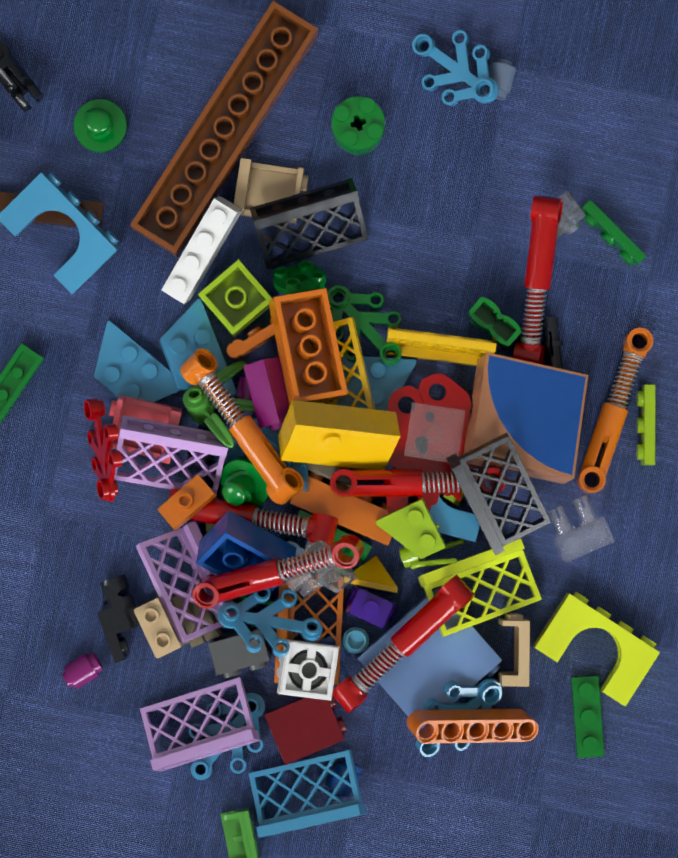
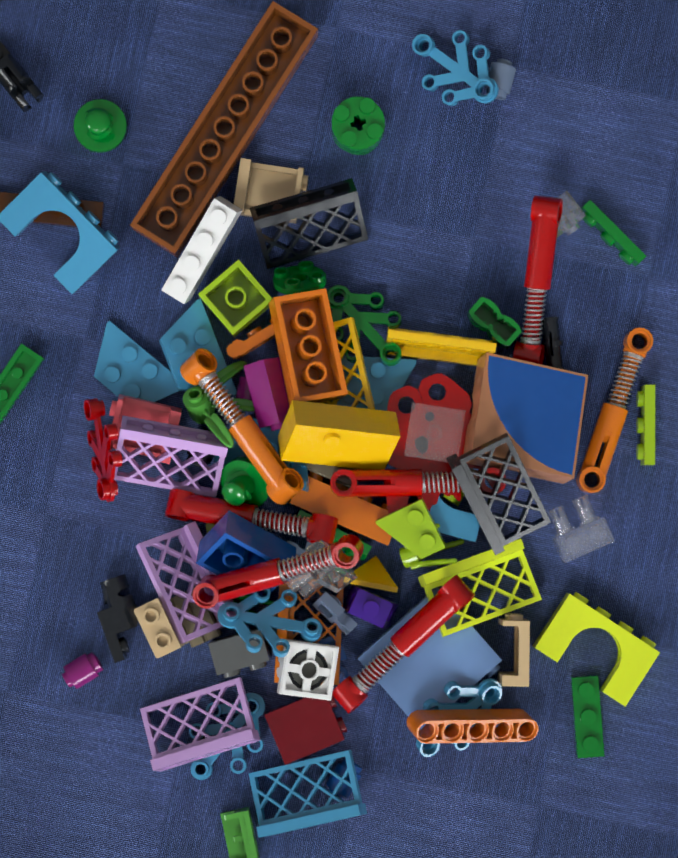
orange plate [157,474,216,531] -> none
medium azure plate [342,627,369,654] -> none
none -> sand blue plate [313,592,358,636]

